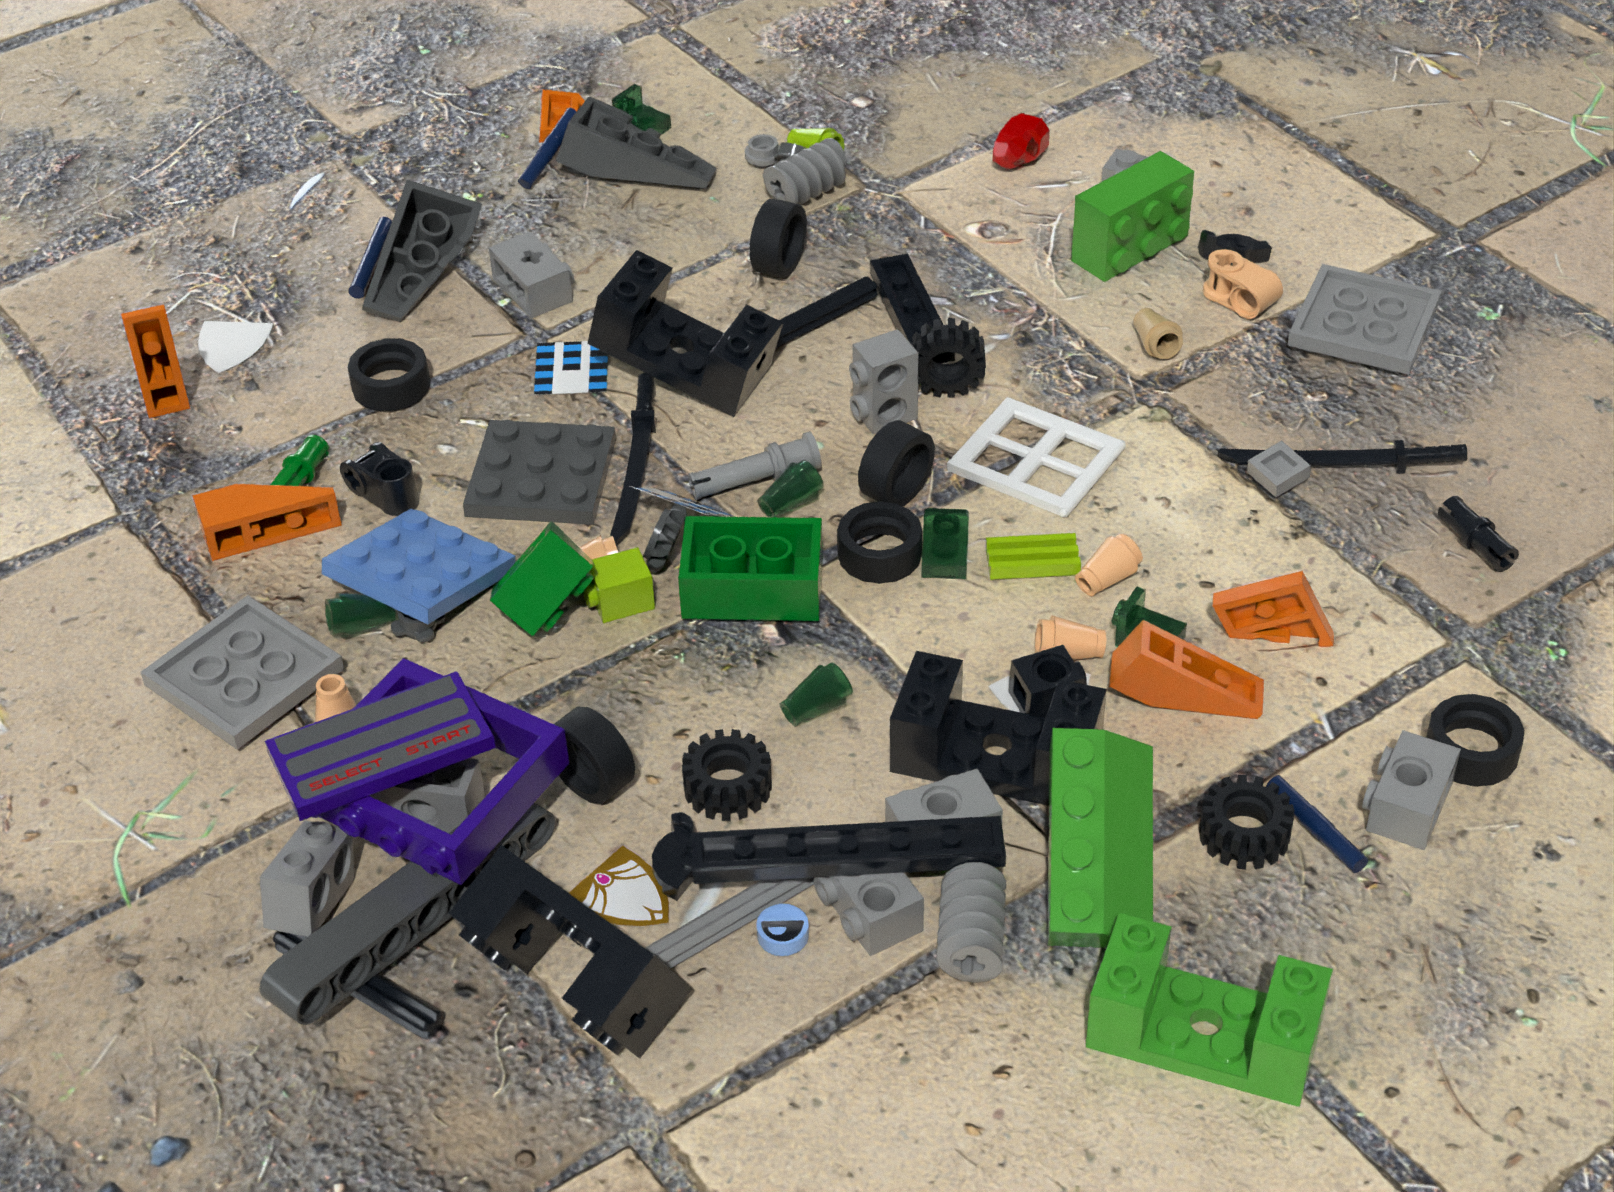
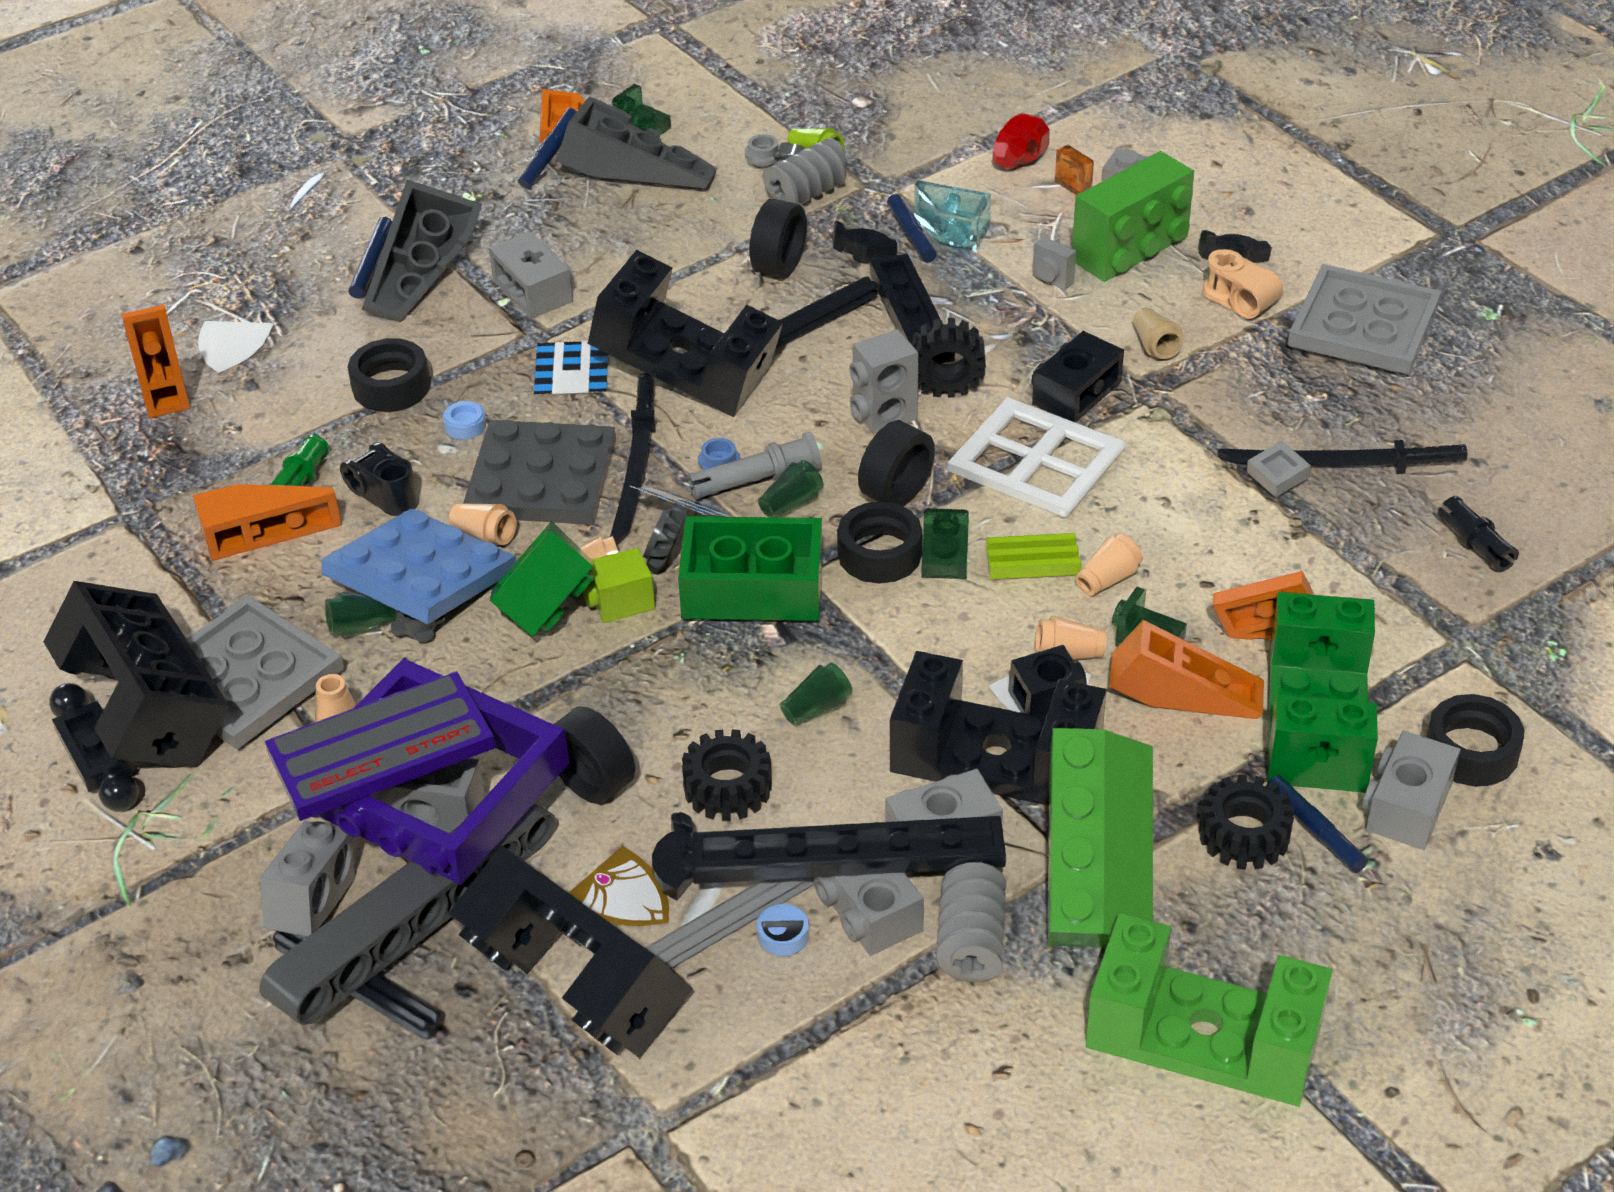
none -> black plate [43,581,230,767]
none -> black plate [49,683,139,811]
none -> light blue tile [443,401,486,440]
none -> light nougat cone [448,503,517,546]
none -> medium blue plate [698,438,740,470]
none -> black piece [832,221,898,263]
none -> dark blue piece [887,194,937,262]
none -> clear light blue slope [915,180,991,252]
none -> black brick [1031,331,1124,423]
none -> light grey plate [1033,236,1076,290]
none -> clear orange plate [1055,144,1094,195]
none -> green plate [1267,592,1378,793]

